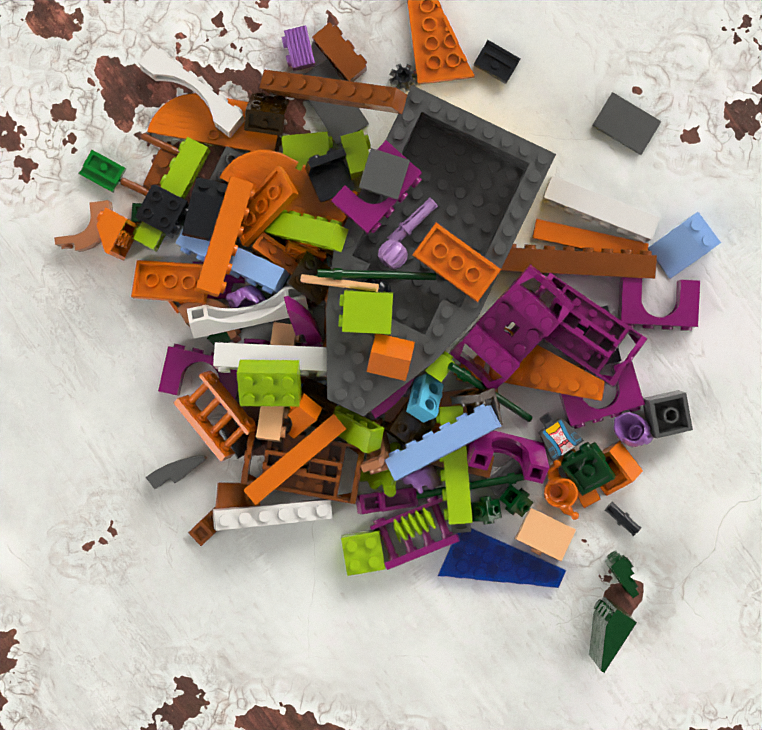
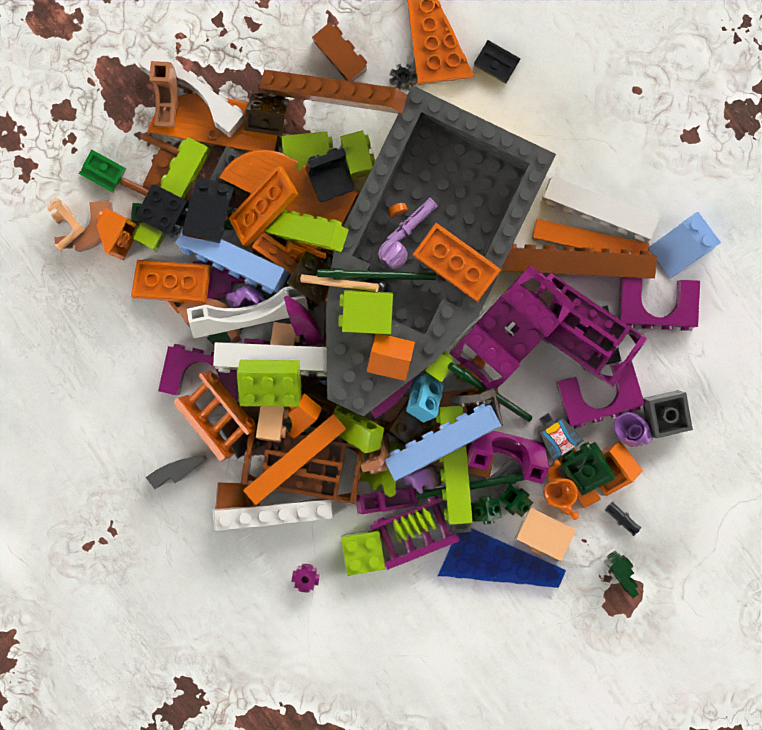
dark orange slope [188,507,217,546] -> none
orange brick [195,176,255,297] -> none
medium lavender brick [281,25,315,71] -> none
dark grey tile [303,59,369,145] -> none
magenta arch [331,140,422,235] -> none
dark grey tile [359,148,410,200] -> none
orange wing [489,327,606,401] -> none
dark green slope [589,597,637,673] -> none
dark grey tile [592,92,662,155] -> none
none -> light nougat piece [48,197,86,252]
none -> nougat arch [149,61,178,128]
none -> magenta brick [291,564,320,593]
none -> orange tile [387,203,408,218]

